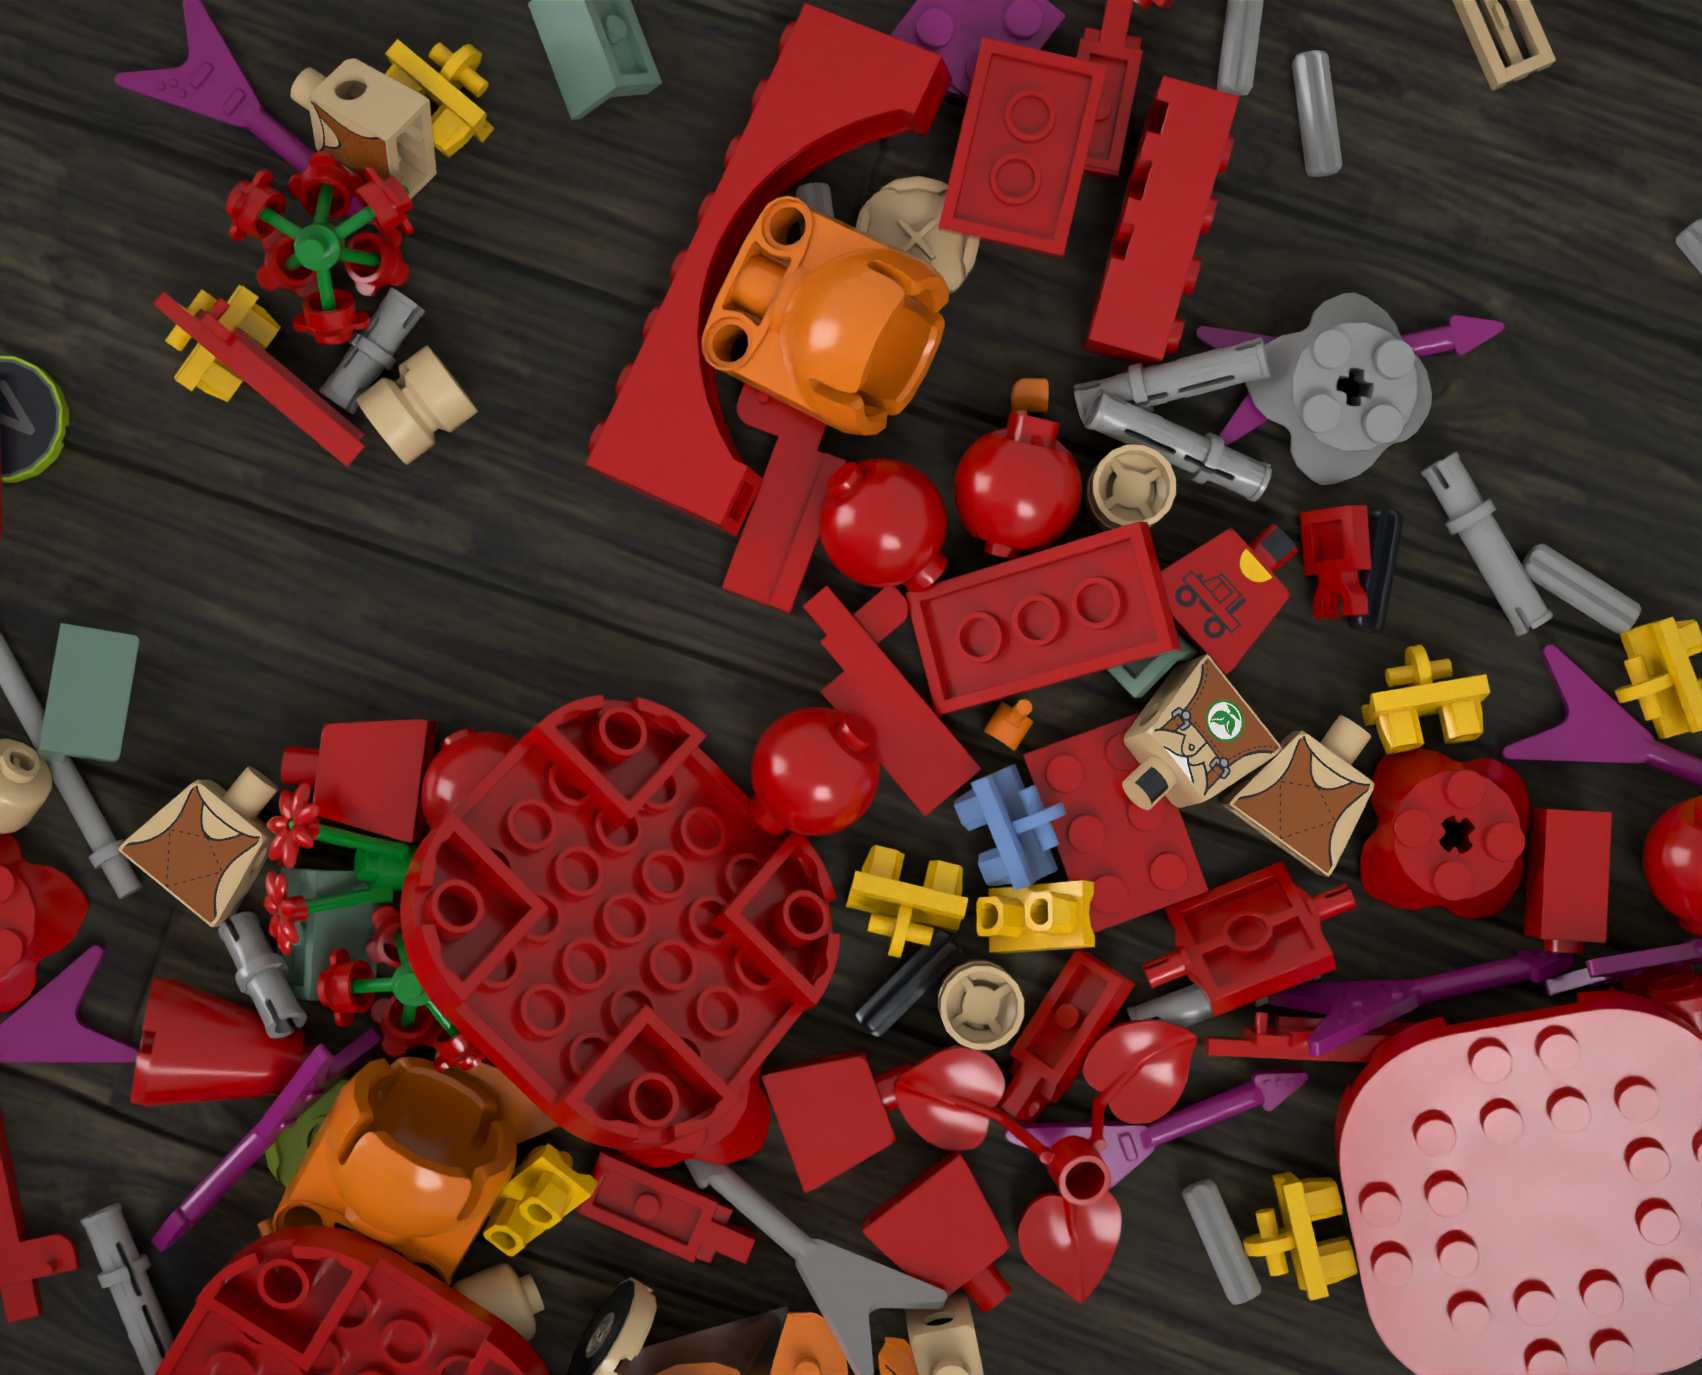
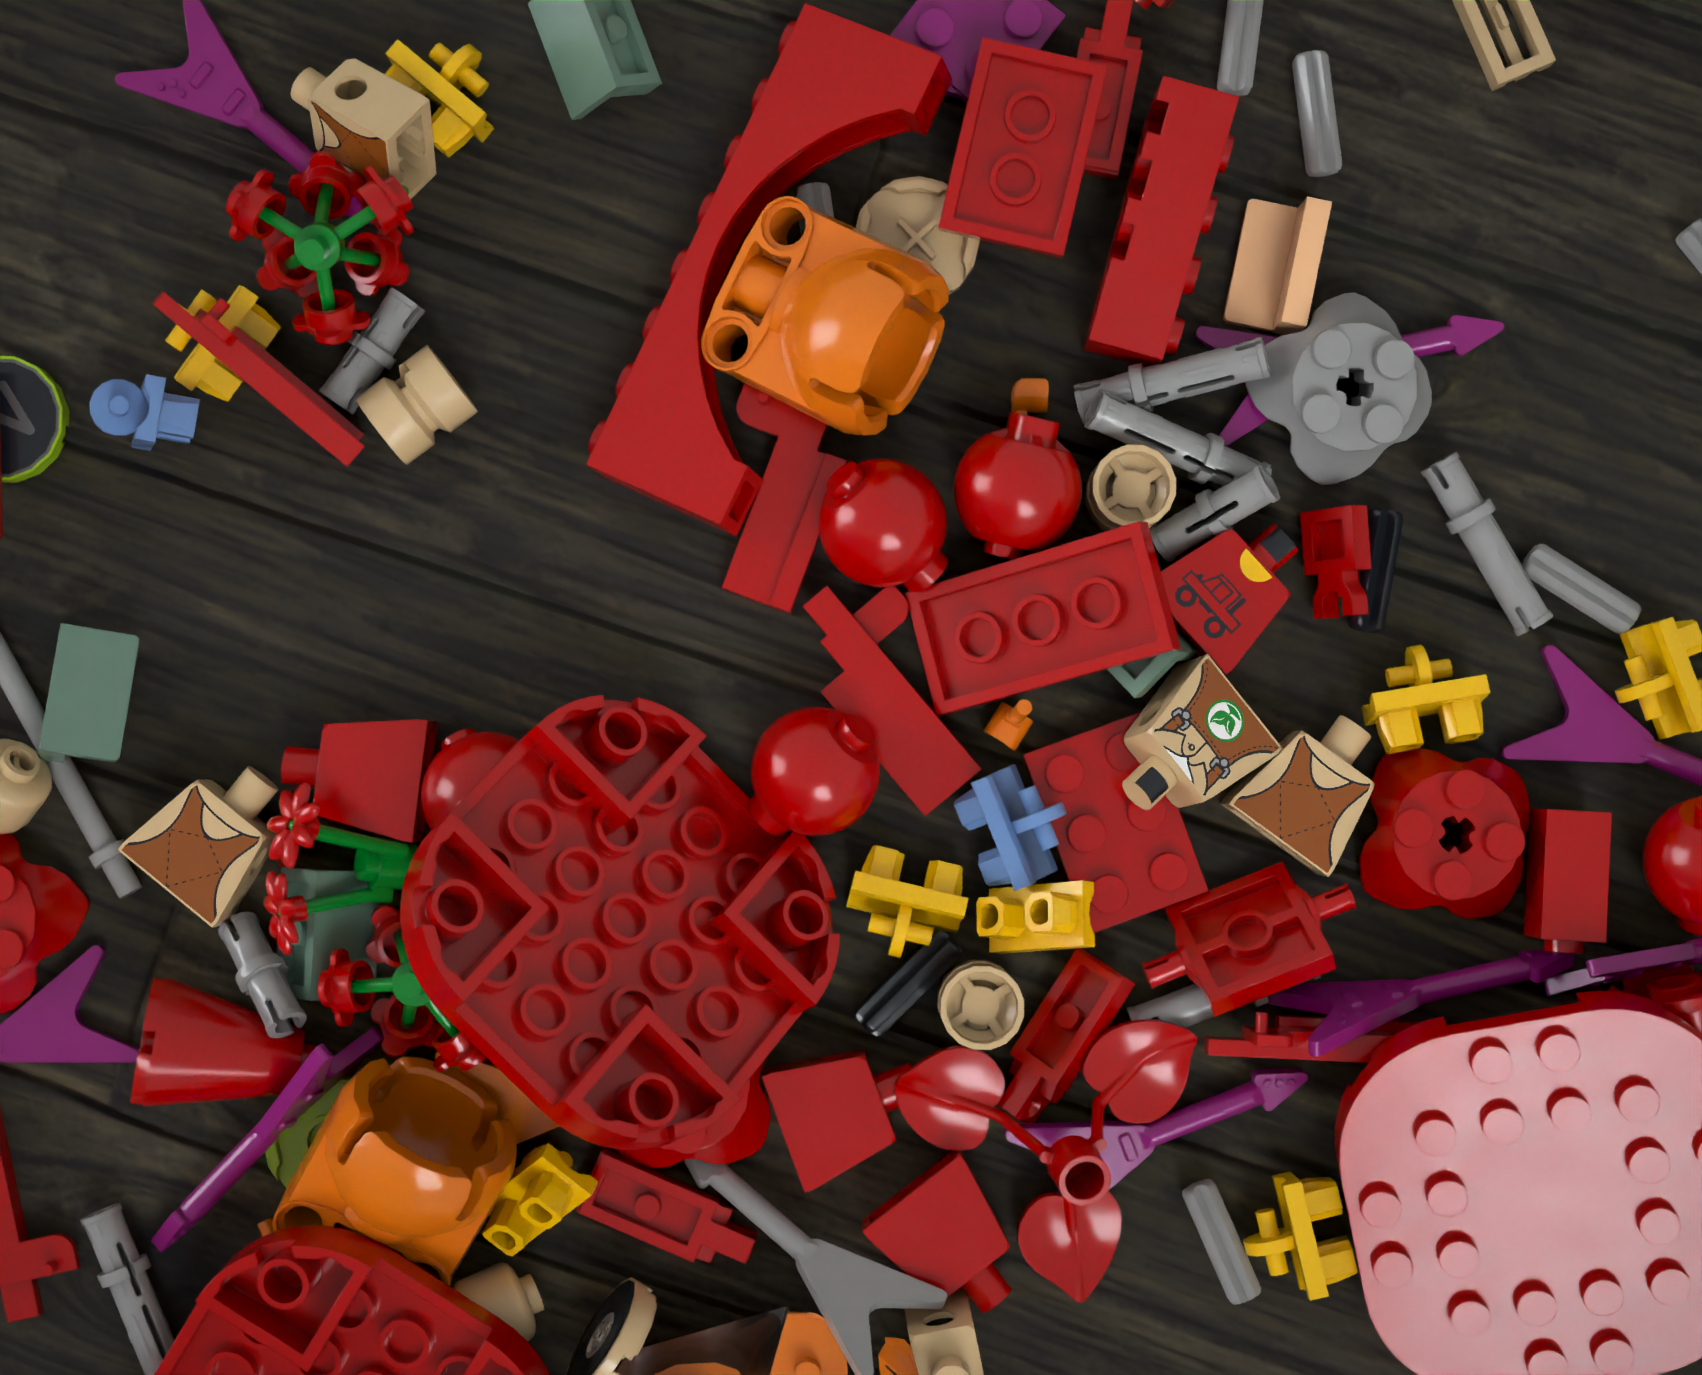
none -> medium blue hips [89,374,200,451]
none -> light grey pin [1149,464,1280,562]
none -> light nougat panel [1223,196,1332,335]

